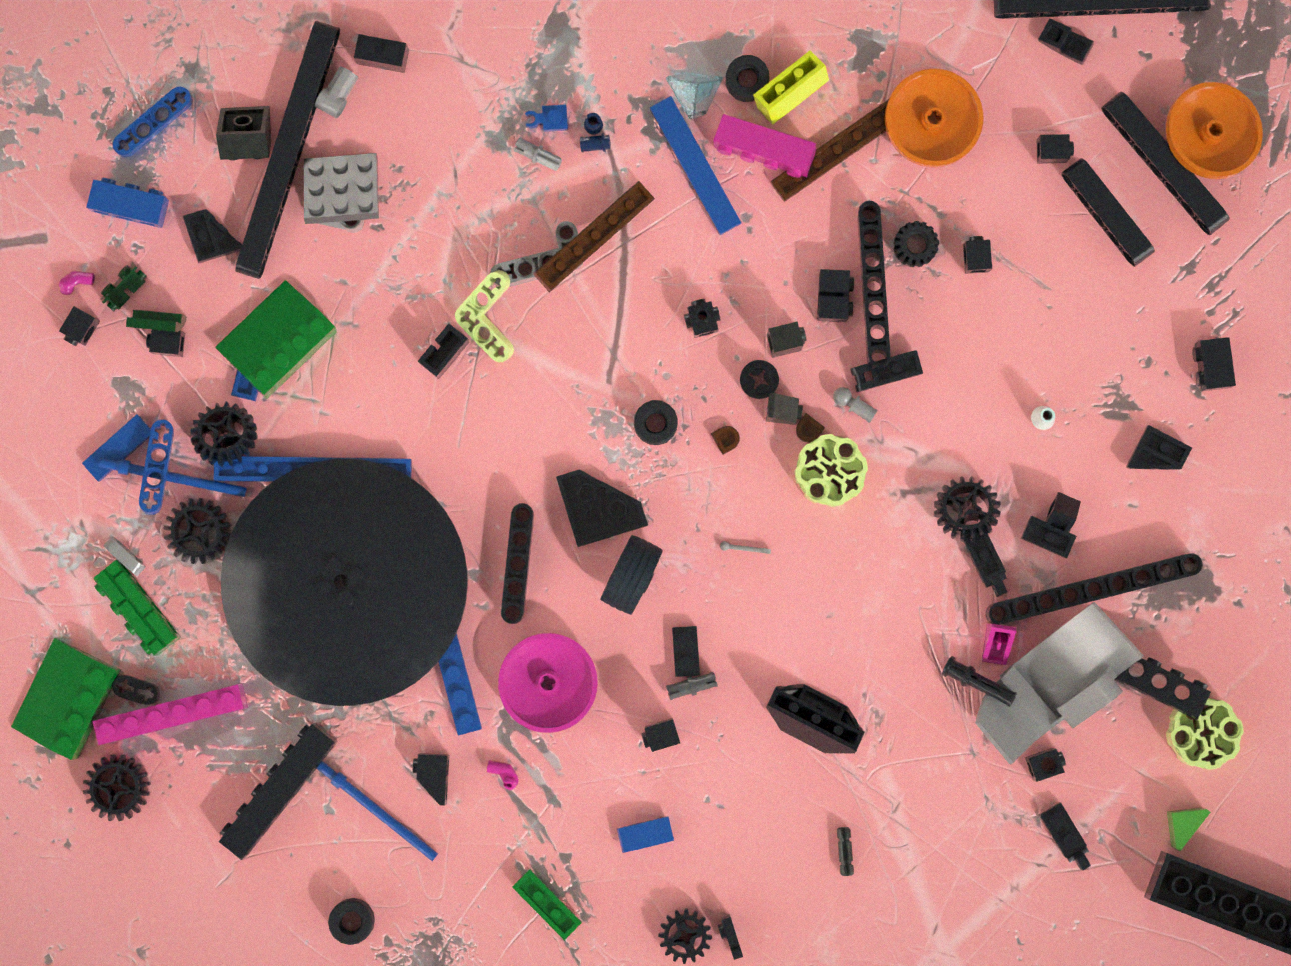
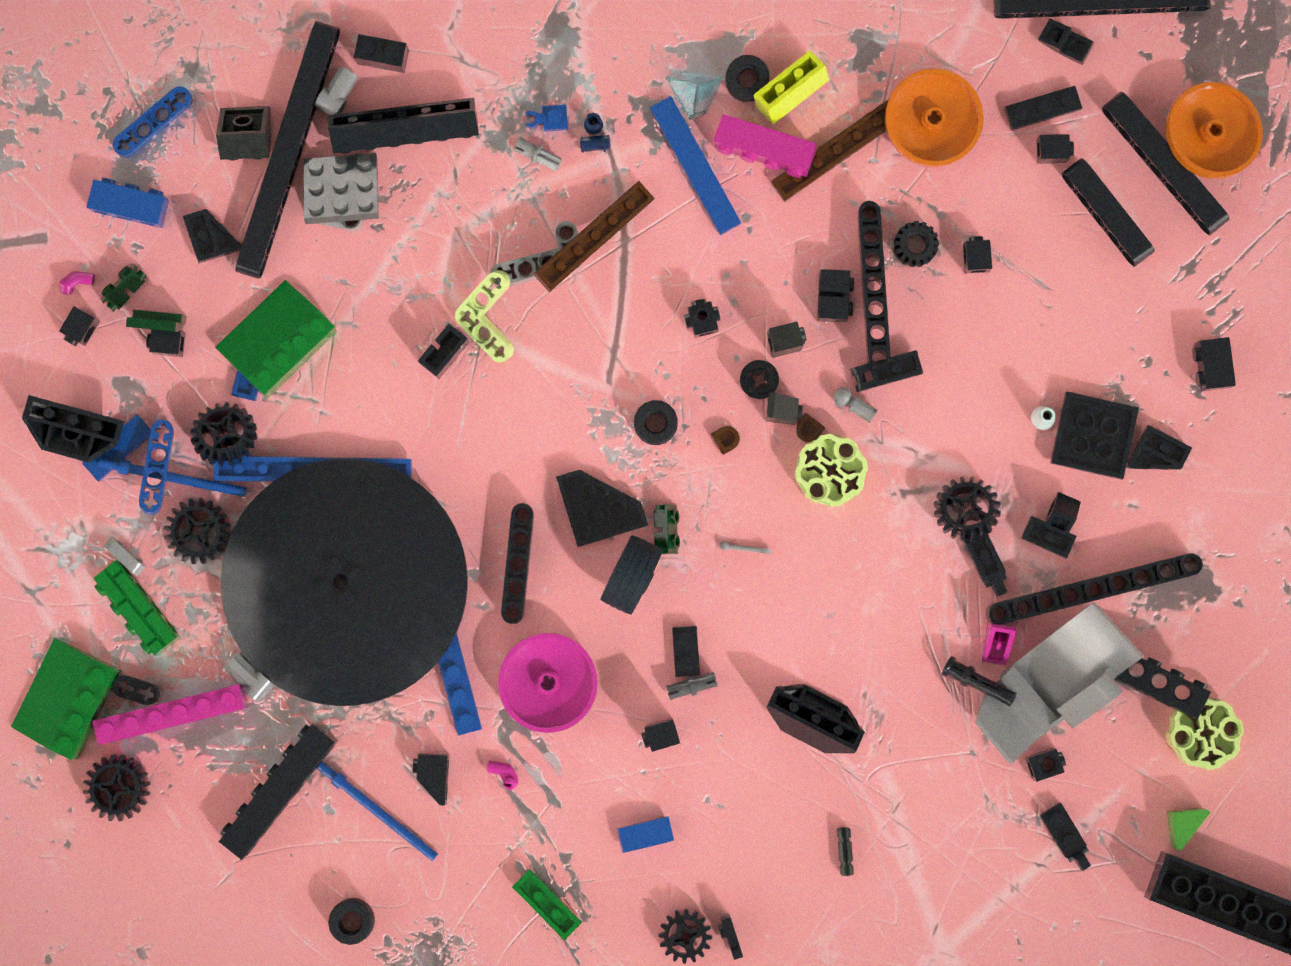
none -> black wedge [22,395,125,463]
none -> light grey piece [224,653,274,703]
none -> black brick [328,97,479,153]
none -> hinge [653,504,680,555]
none -> black plate [1004,86,1082,131]
none -> black plate [1050,391,1139,480]

